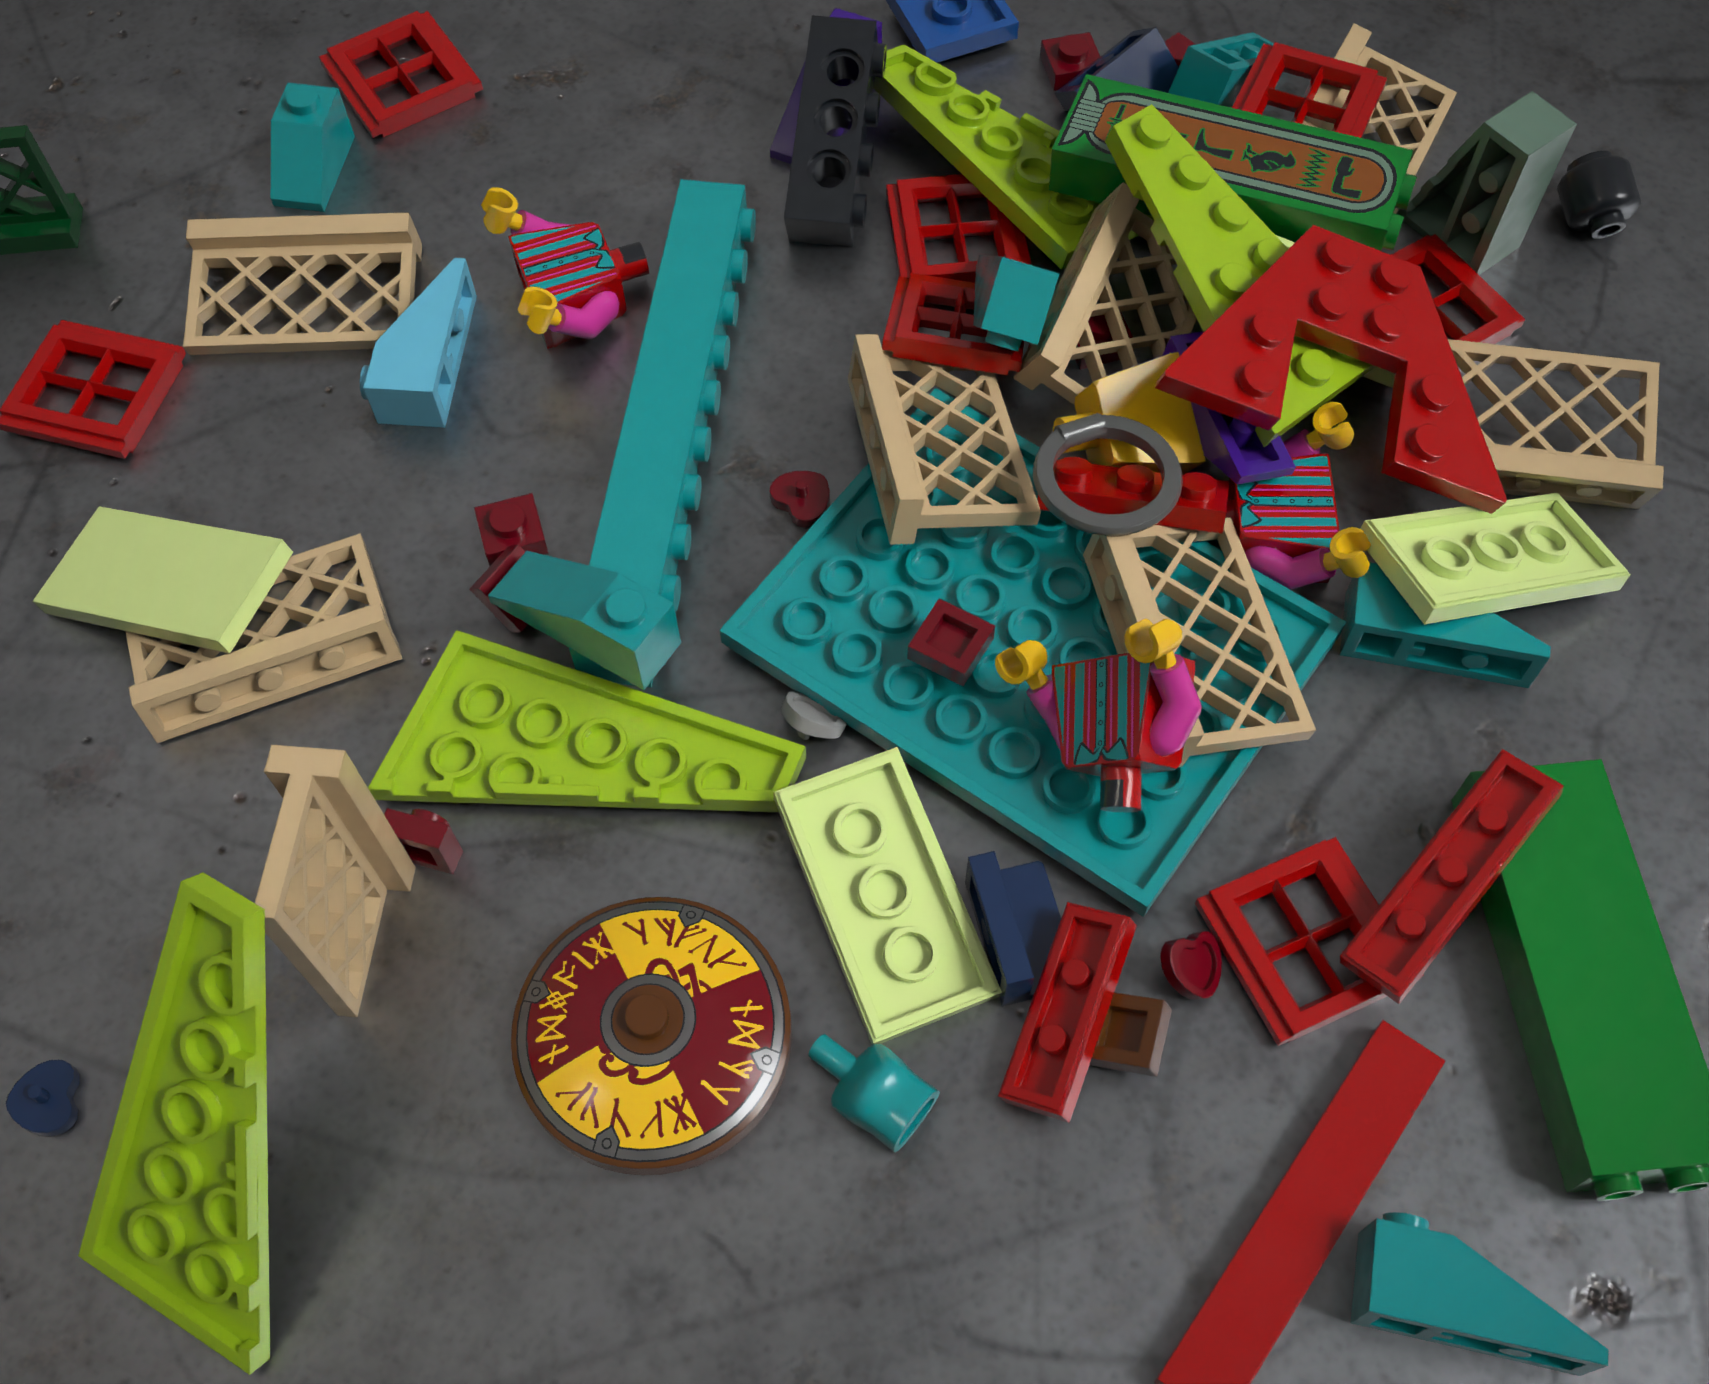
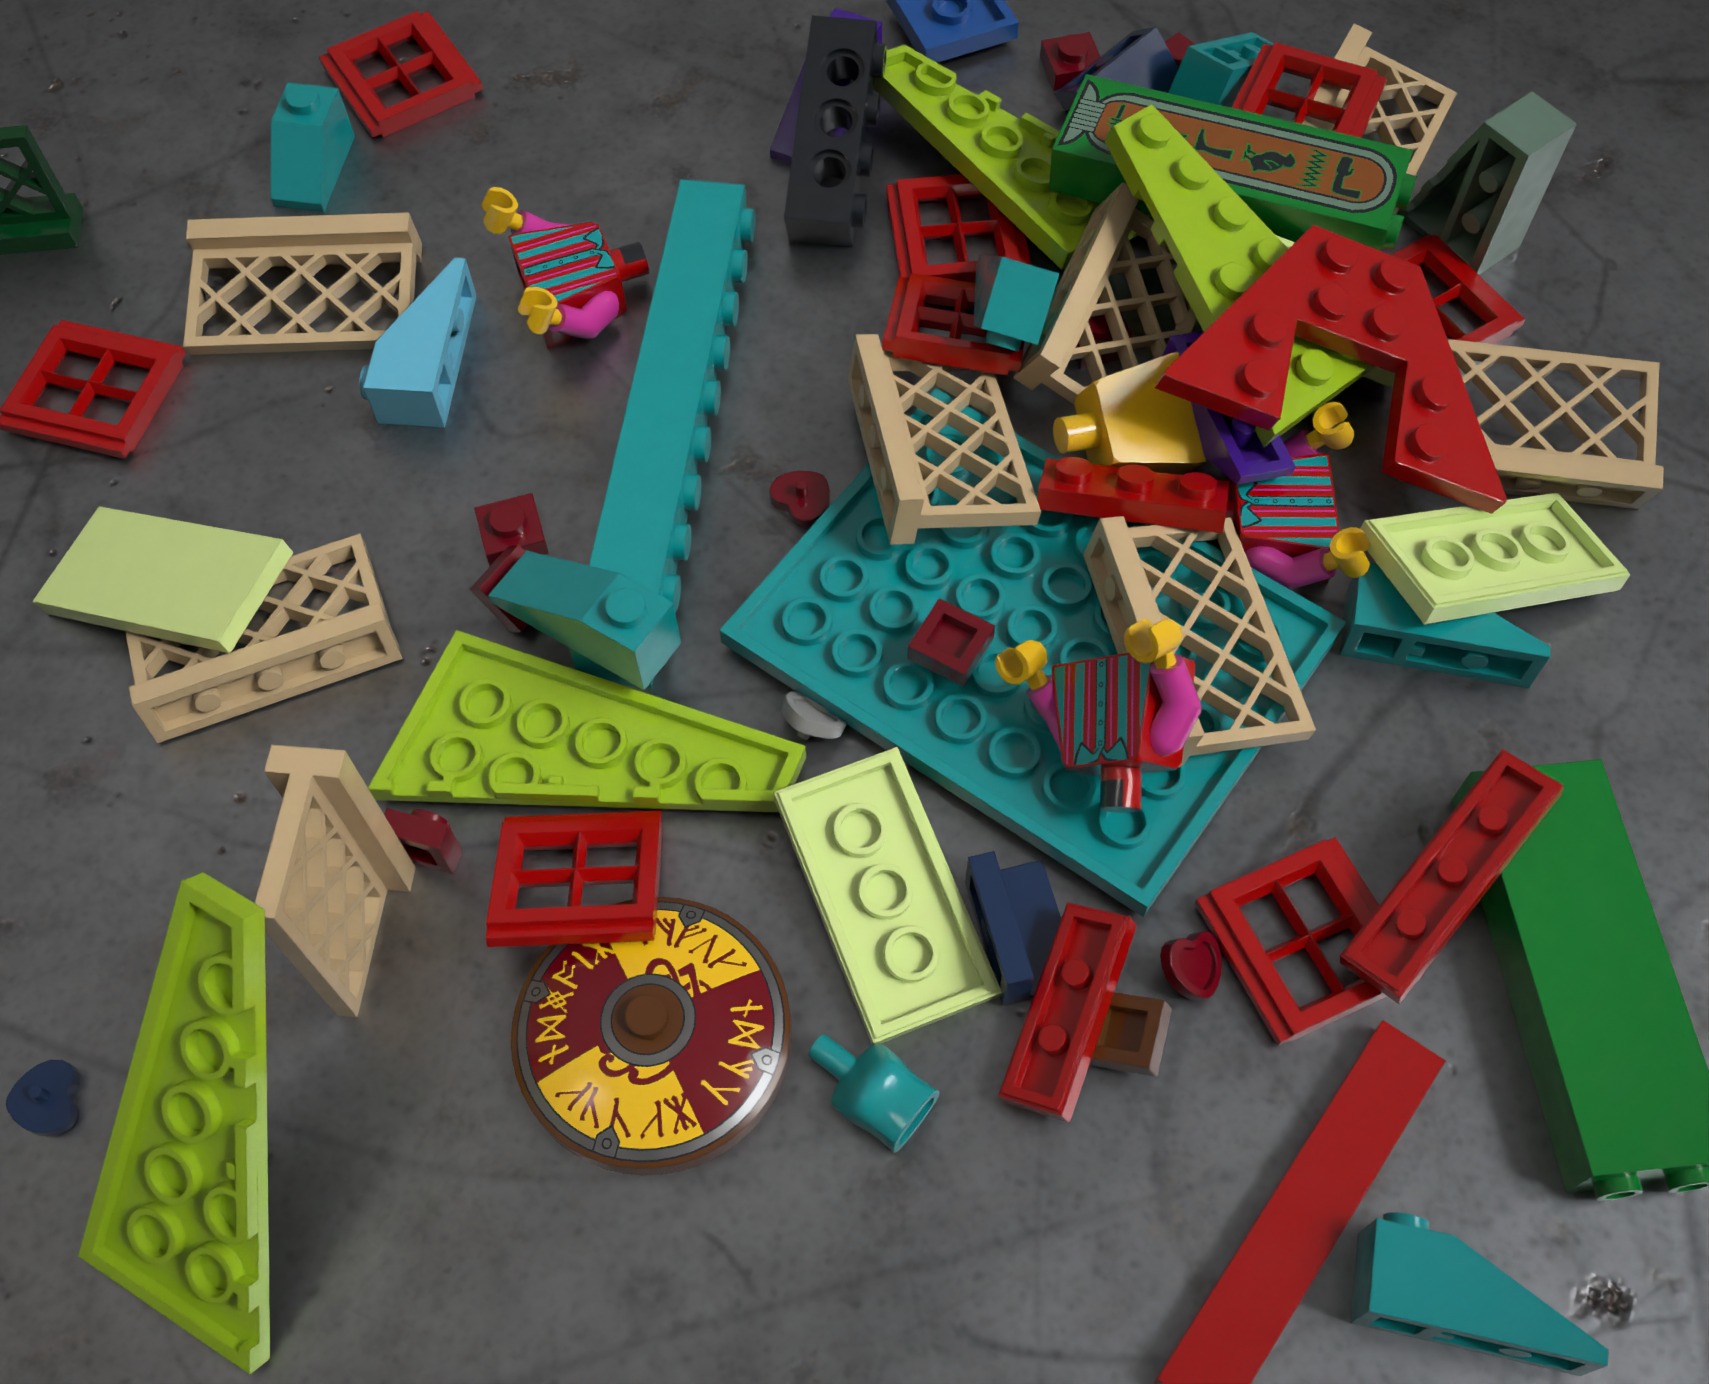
dark grey piece [1033,413,1183,536] -> none
black head [1557,151,1641,239] -> none
none -> red piece [485,811,662,947]

